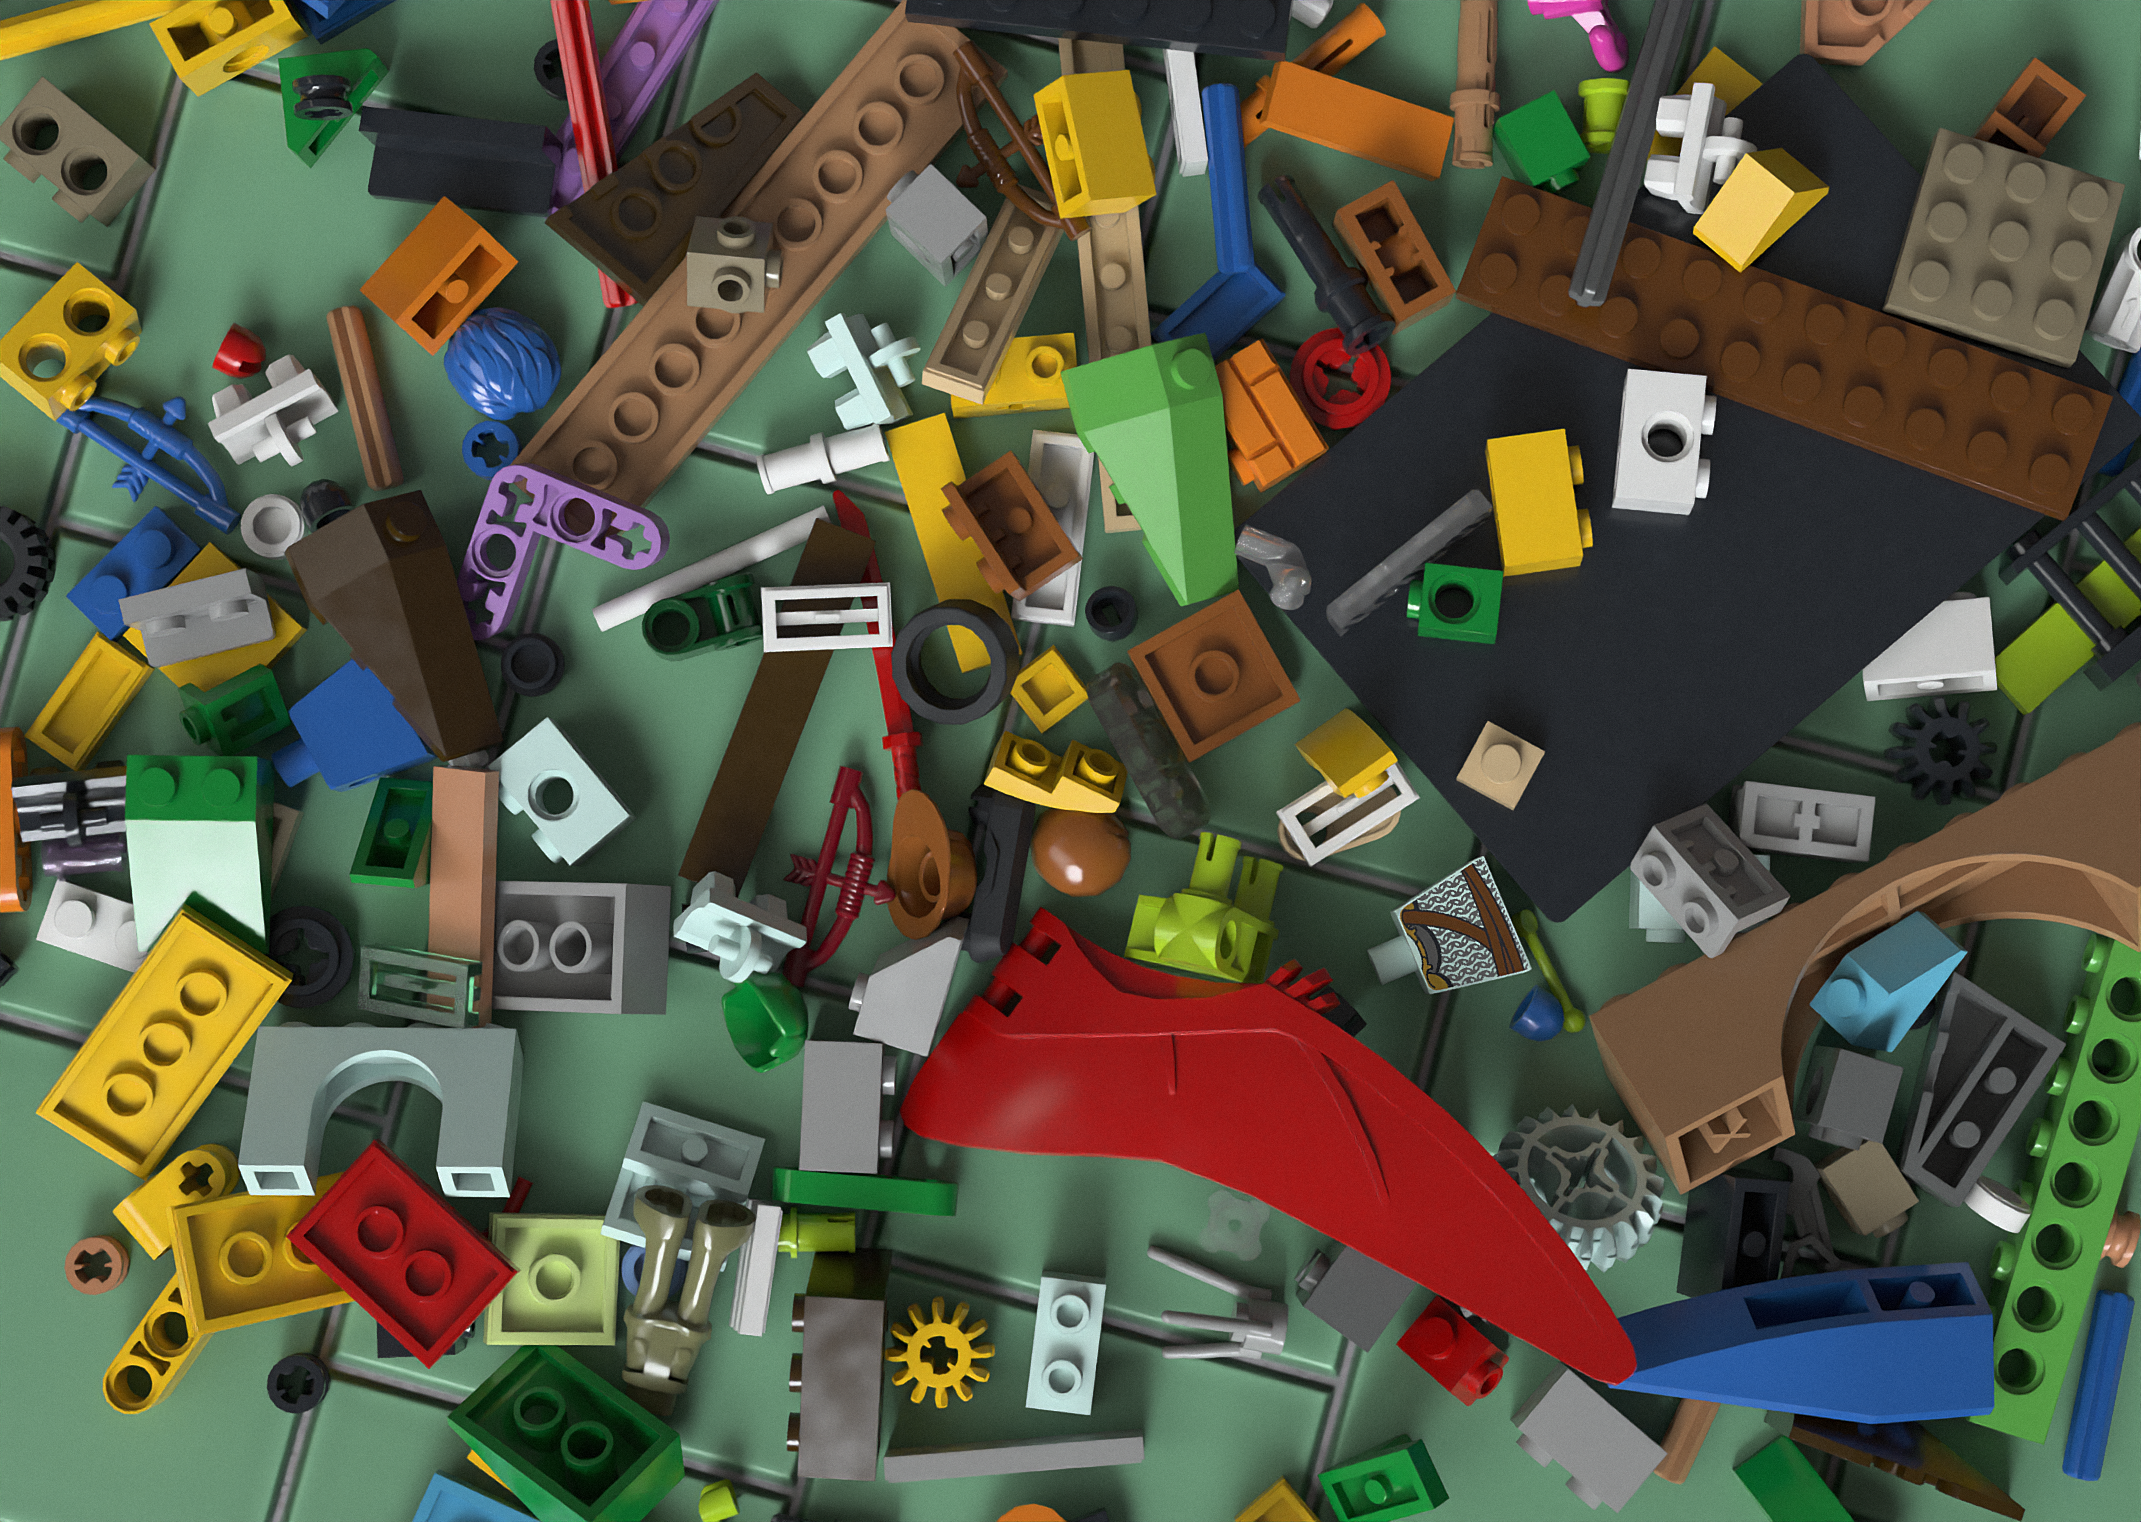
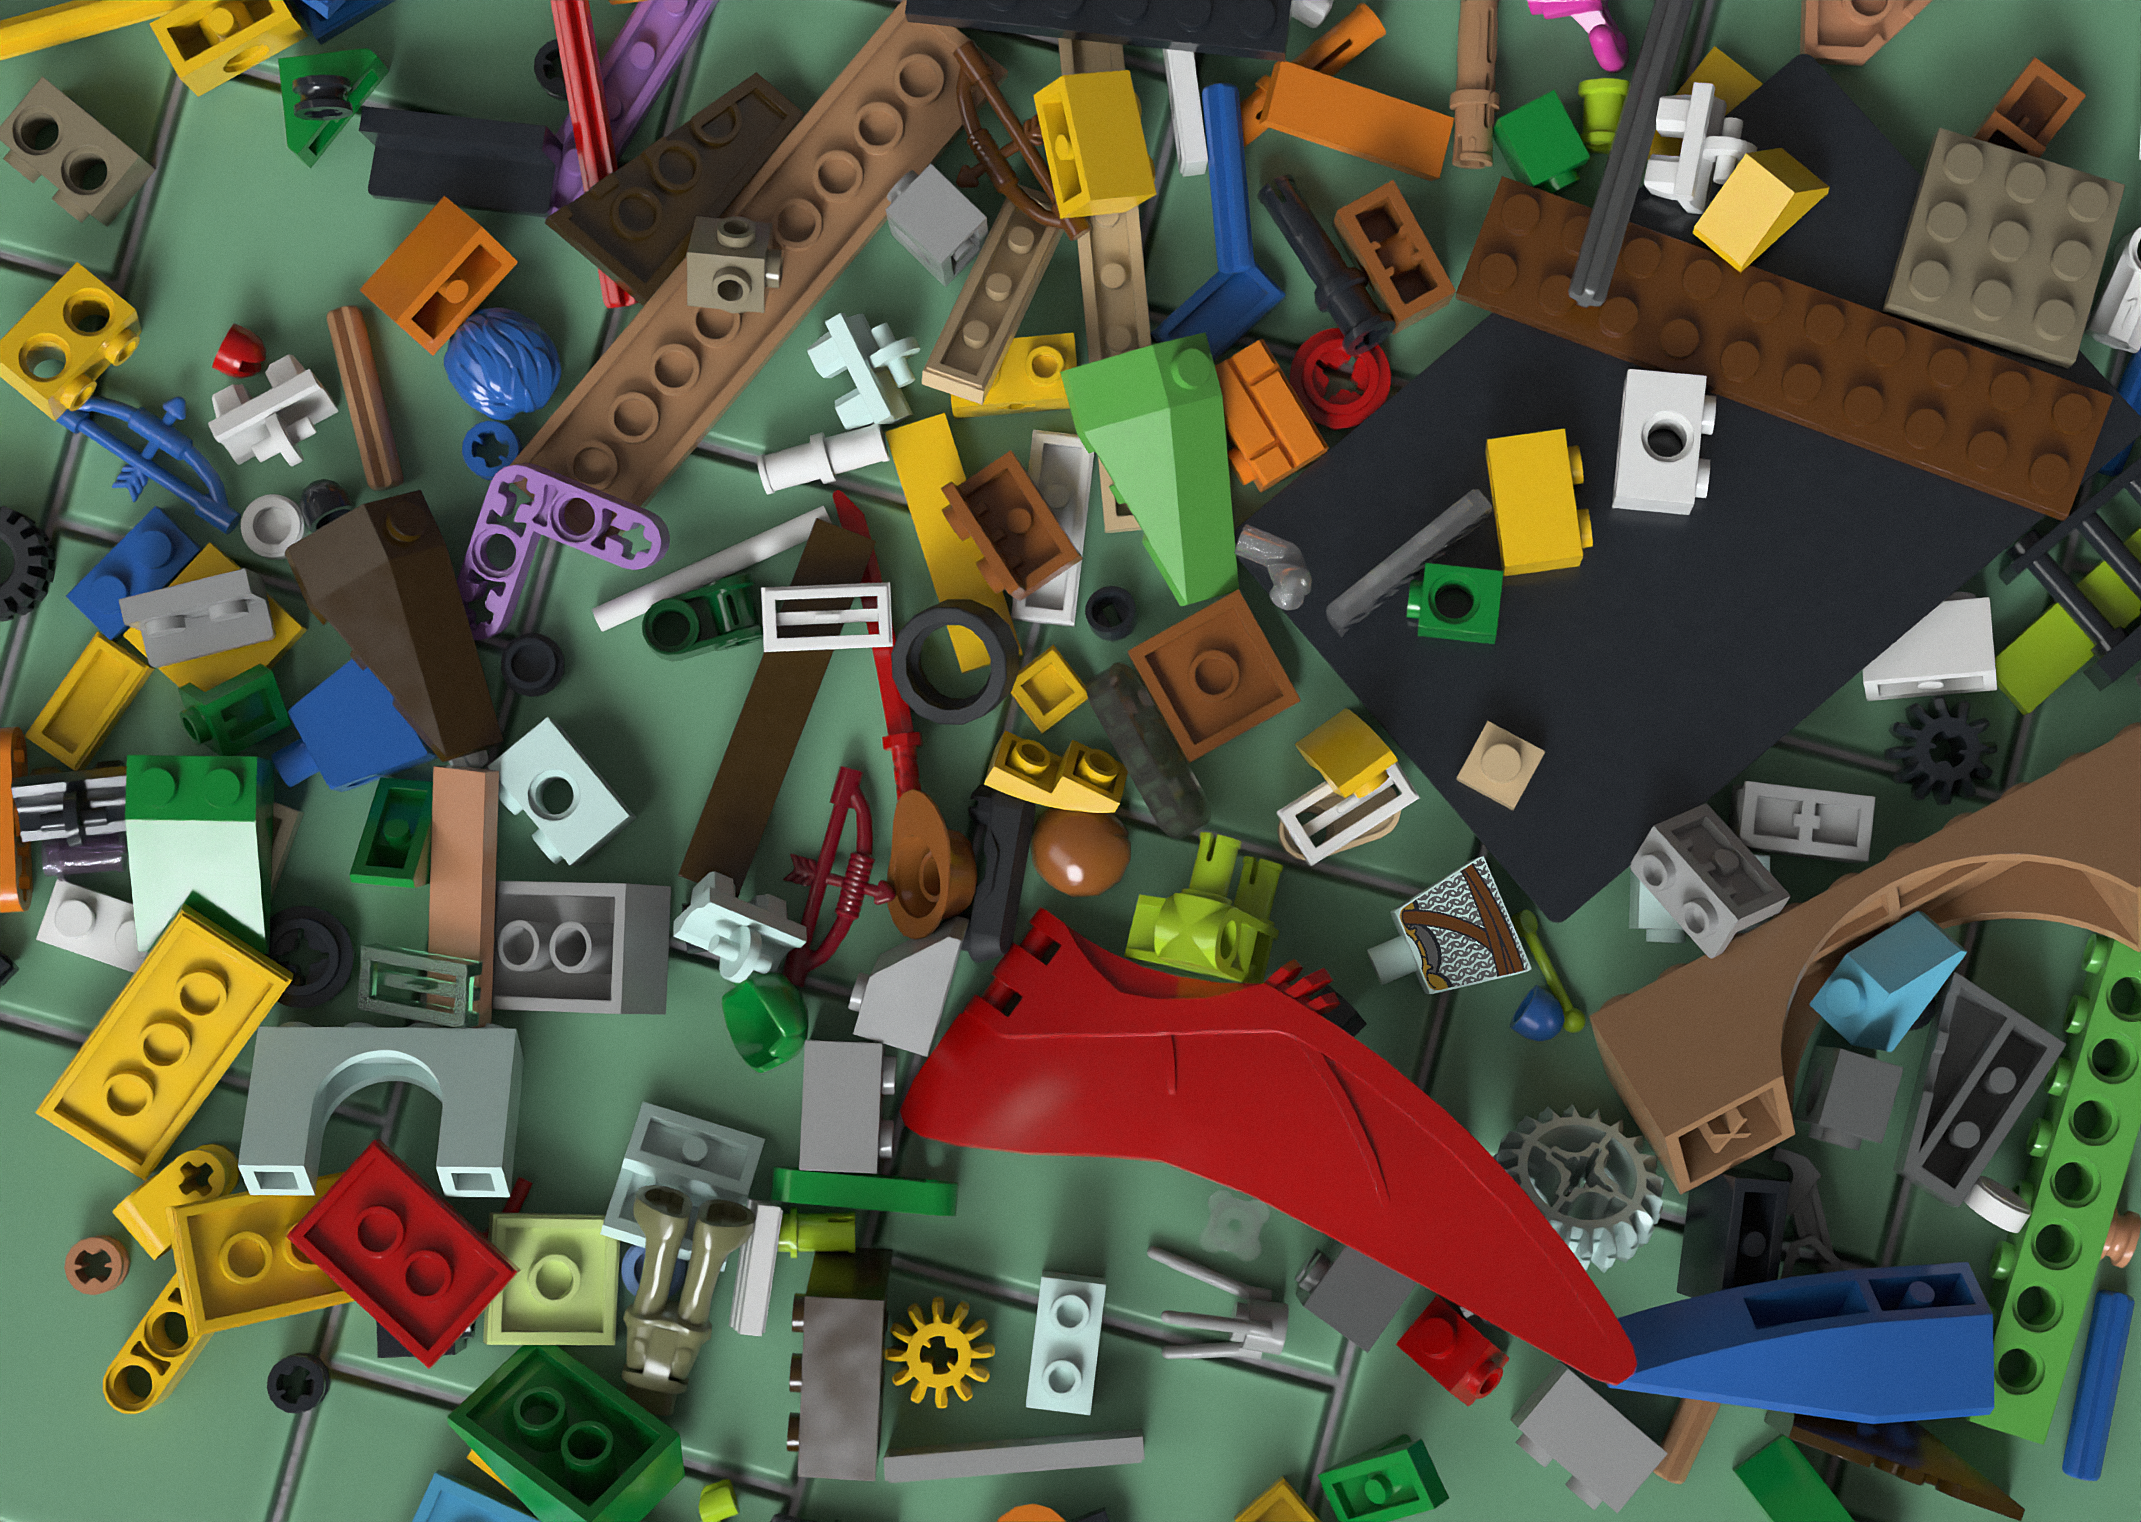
dark tan brick [1813,1139,1919,1238] -> none

